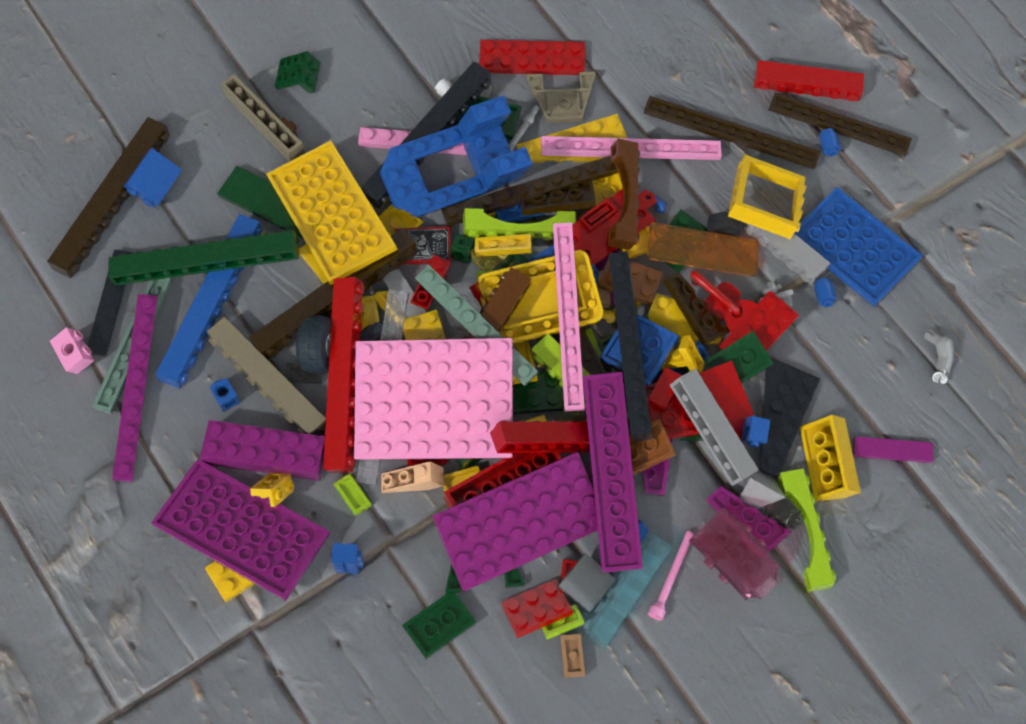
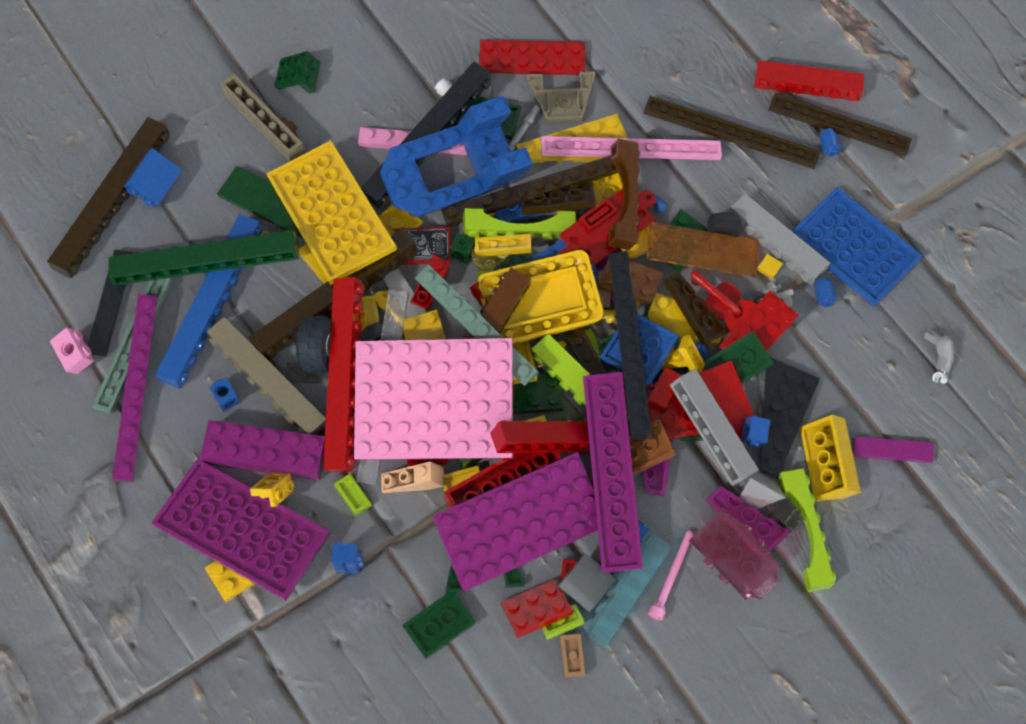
bright pink plate [553,222,585,411] -> none
yellow window [728,154,807,239] -> none
none -> yellow tile [757,254,783,280]

